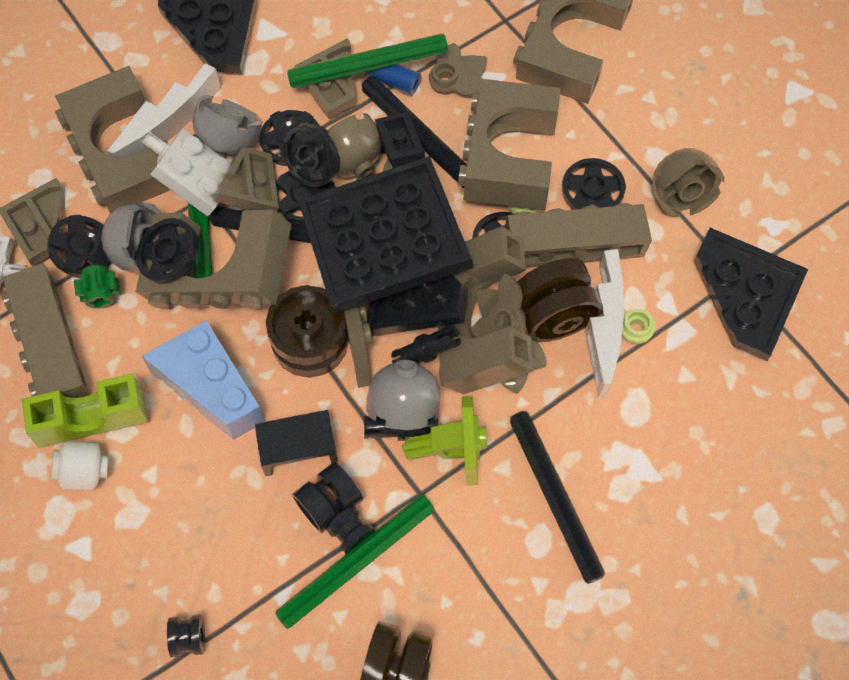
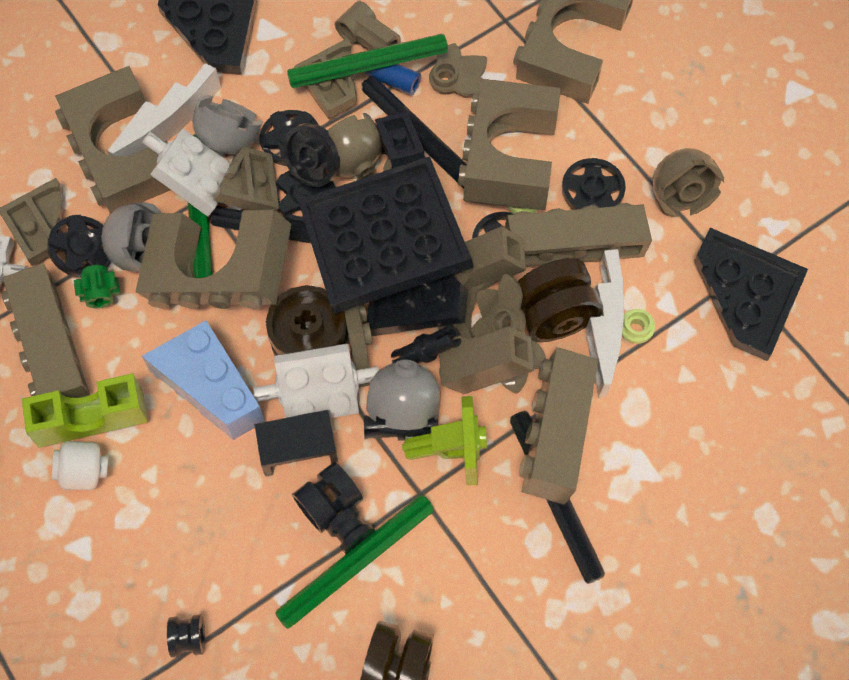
black wheel [136,218,200,284] -> none
none -> white plate [253,344,379,418]
none -> dark tan piece [334,1,401,50]
none -> dark tan brick [519,347,598,505]

